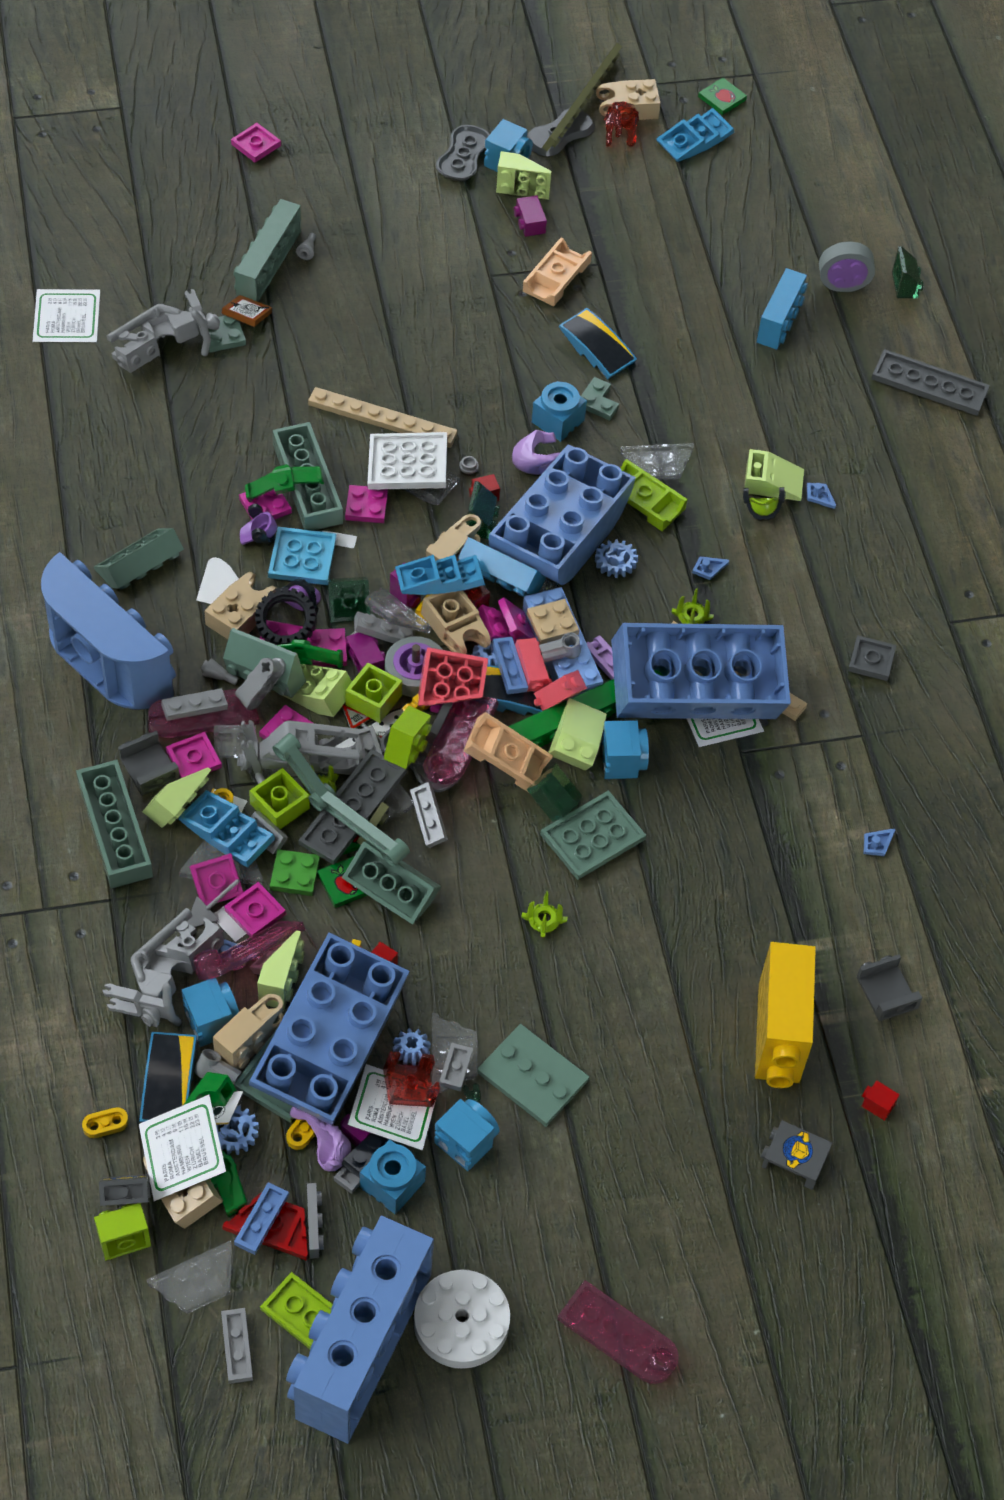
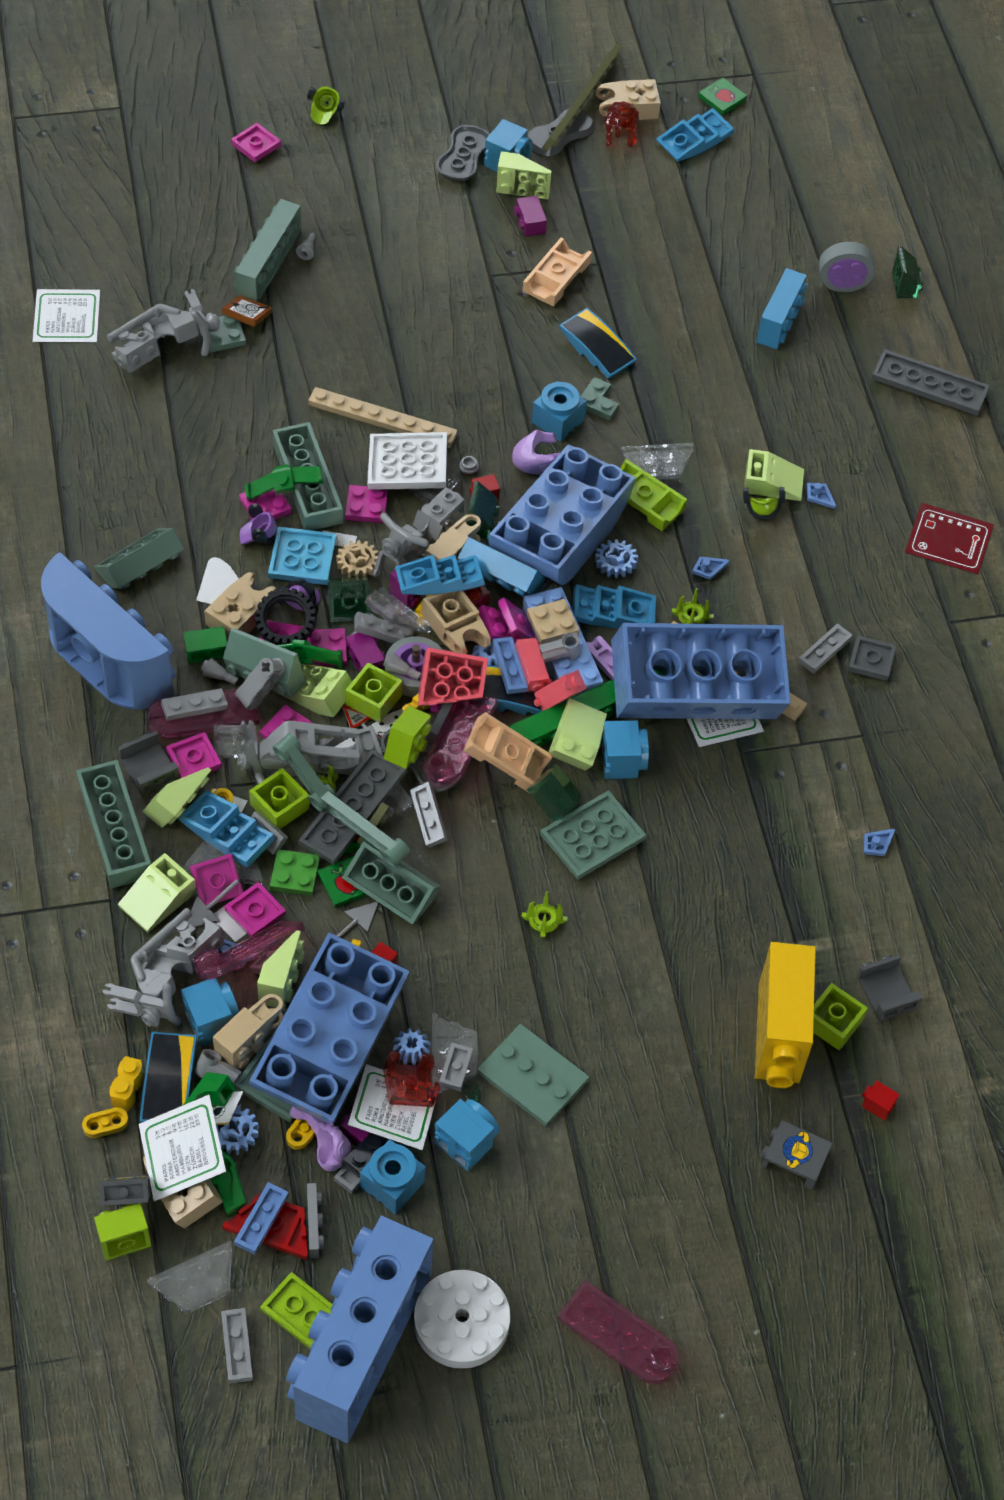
none -> yellow brick [110,1056,144,1112]
none -> yellowish green slope [118,853,196,933]
none -> green brick [183,626,227,664]
none -> lime cap [307,86,345,125]
none -> tan gear [336,540,379,580]
none -> light grey piece [336,902,379,938]
none -> light grey piece [372,487,464,587]
none -> light grey cone [383,653,421,680]
none -> dark azure slope [572,584,656,629]
none -> light grey plate [798,623,853,674]
none -> lime brick [813,983,868,1050]
none -> dark red sticker [905,503,994,574]

